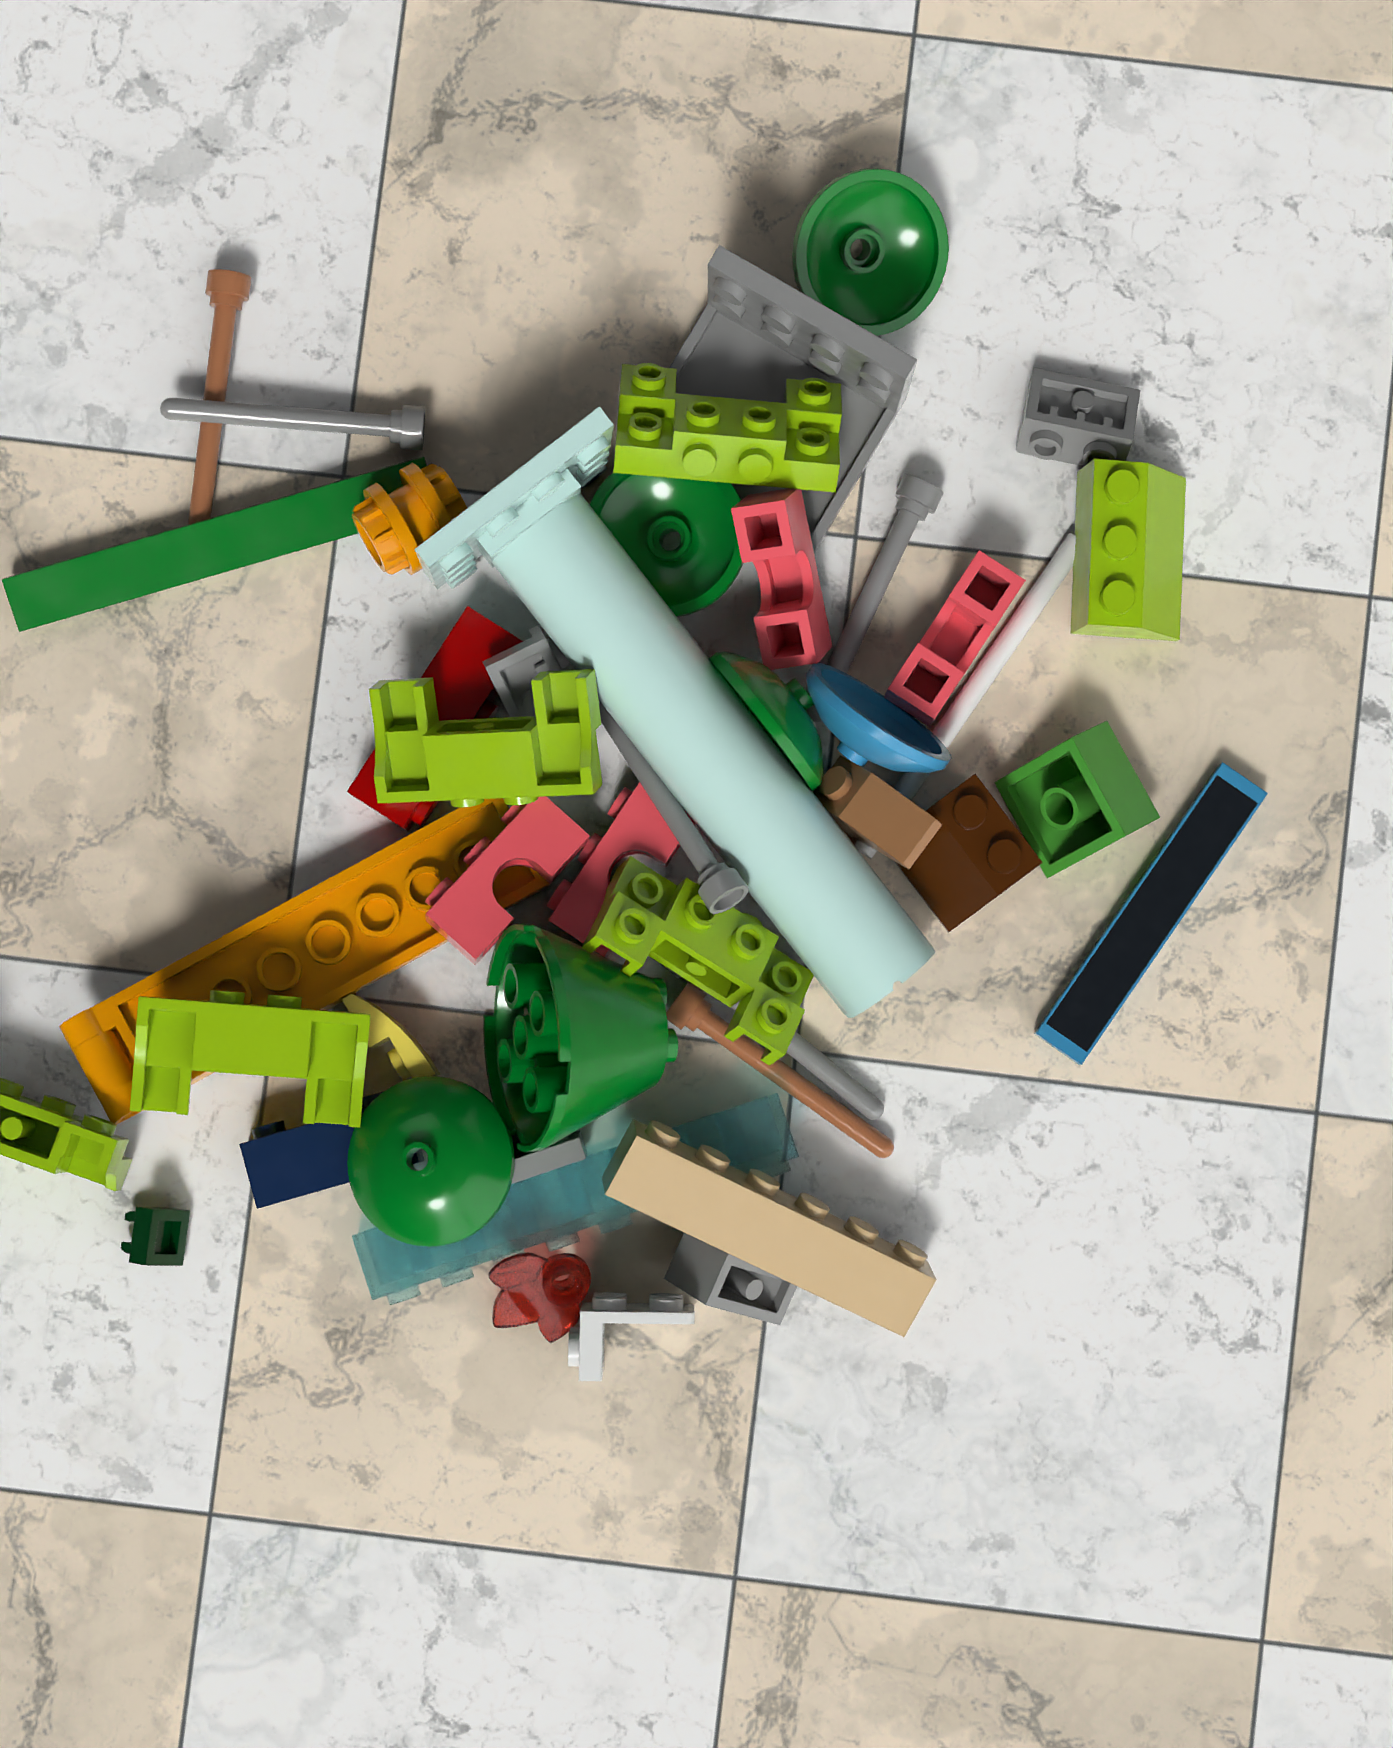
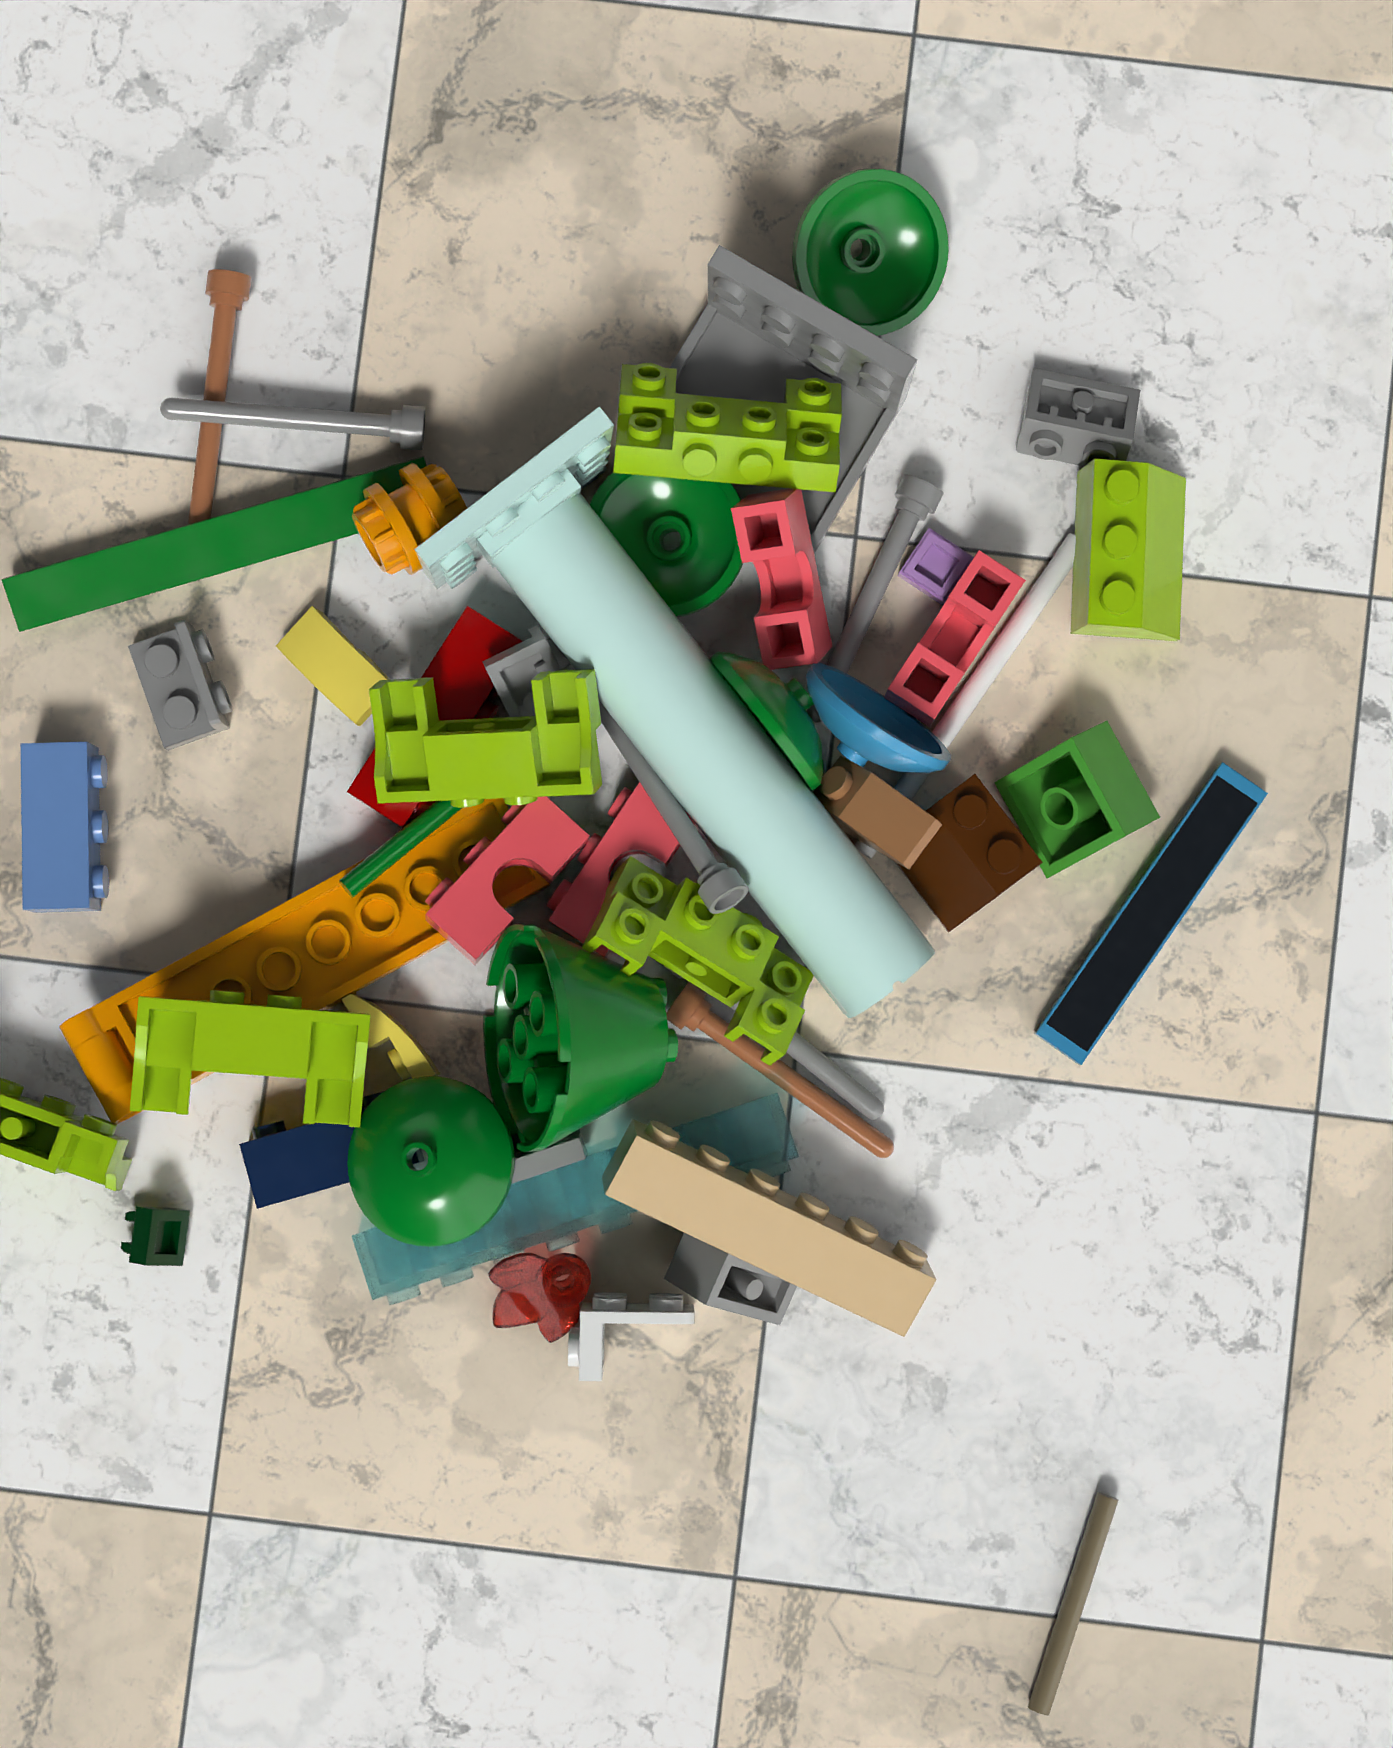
none -> medium blue brick [20,742,109,913]
none -> light grey bracket [128,619,233,751]
none -> light yellow slope [276,606,391,726]
none -> green bar [339,800,462,898]
none -> lavender tile [898,528,974,606]
none -> dark tan bar [1028,1492,1119,1715]

